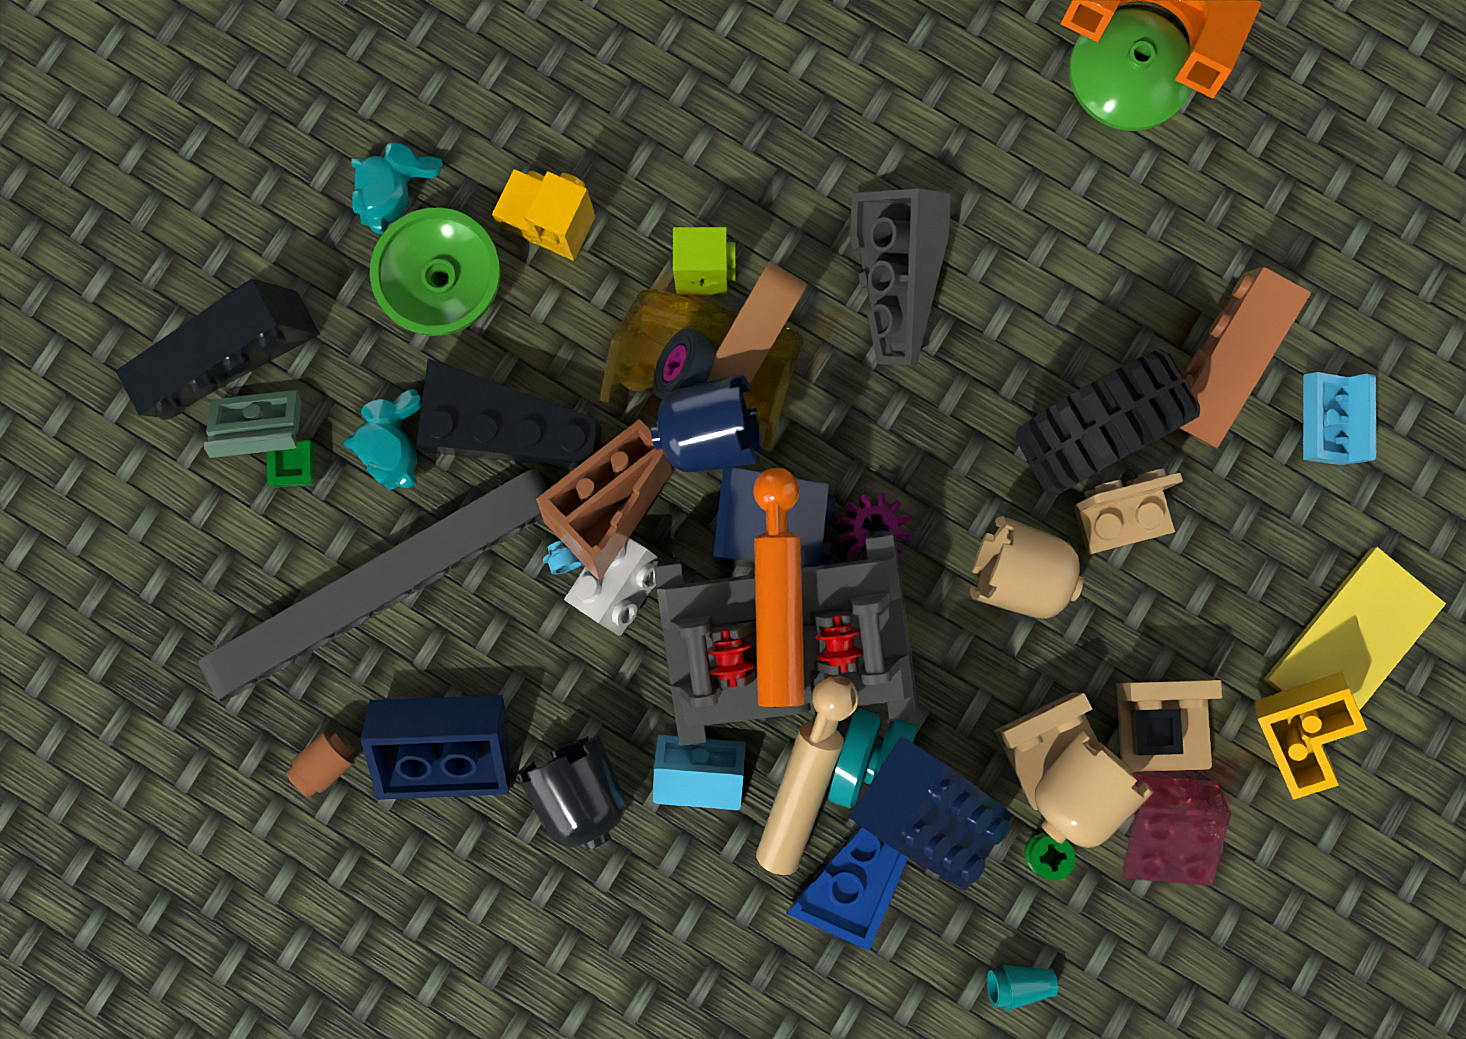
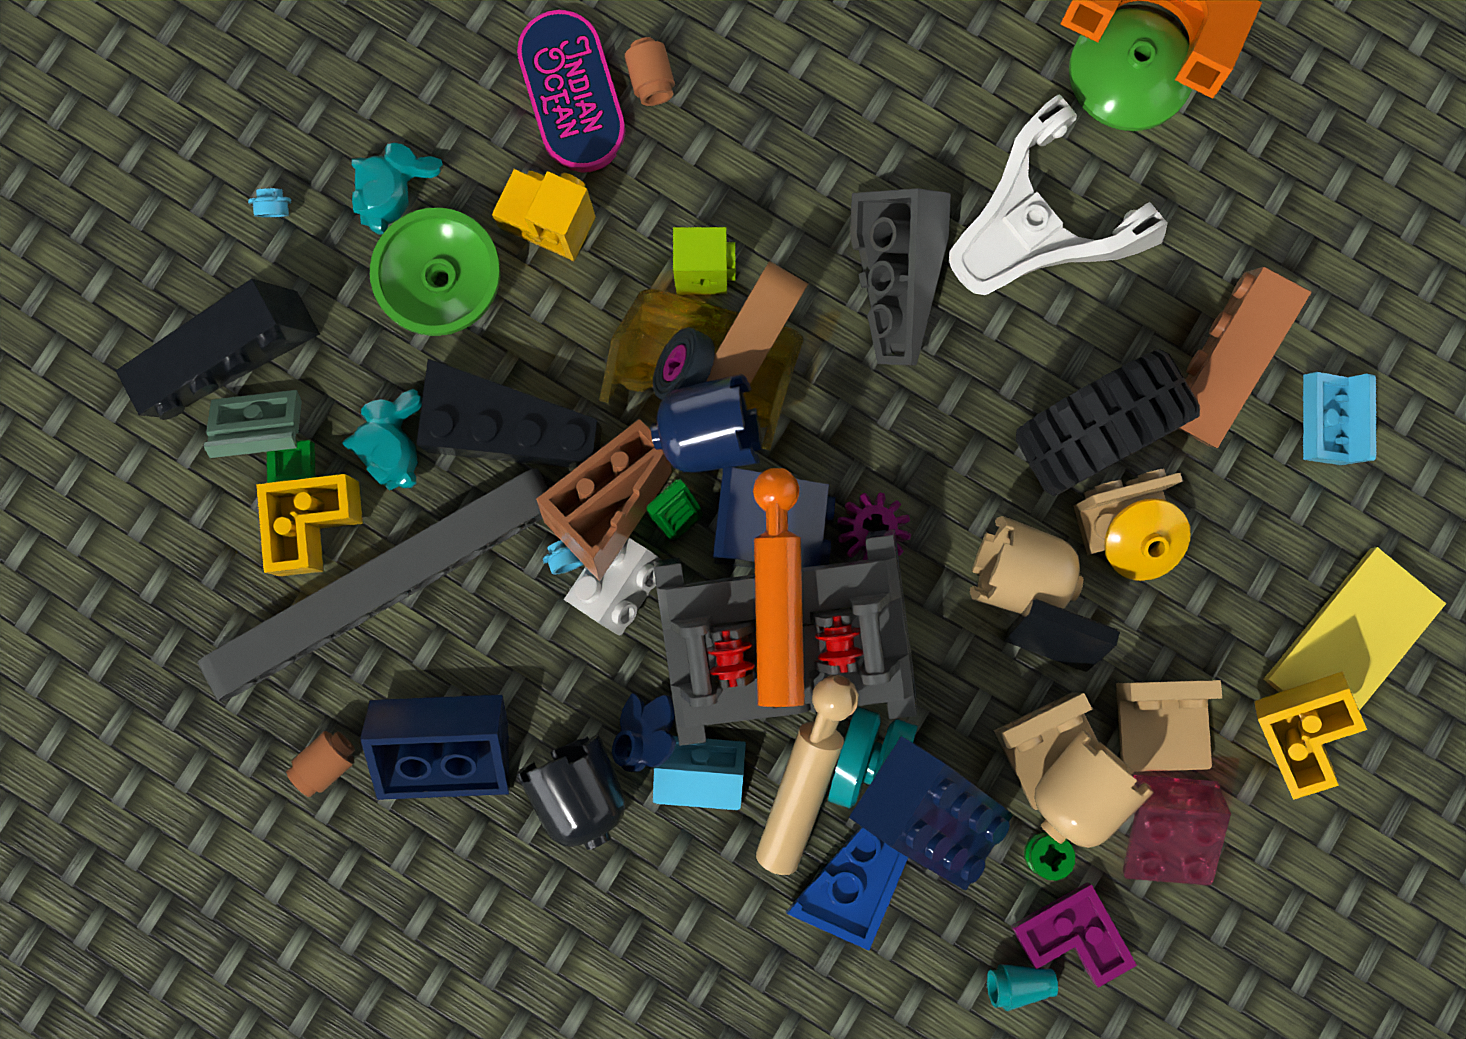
black plate [1131,708,1183,755] -> none
none -> medium azure plate [248,188,291,217]
none -> yellow brick [256,474,363,577]
none -> tile [517,10,625,172]
none -> dark blue plate [612,693,676,772]
none -> nougat brick [624,37,675,106]
none -> green slope [646,479,703,541]
none -> white animal [949,94,1167,295]
none -> black tile [1004,599,1120,672]
none -> magenta plate [1010,882,1137,988]
none -> yellow dish [1104,498,1190,581]

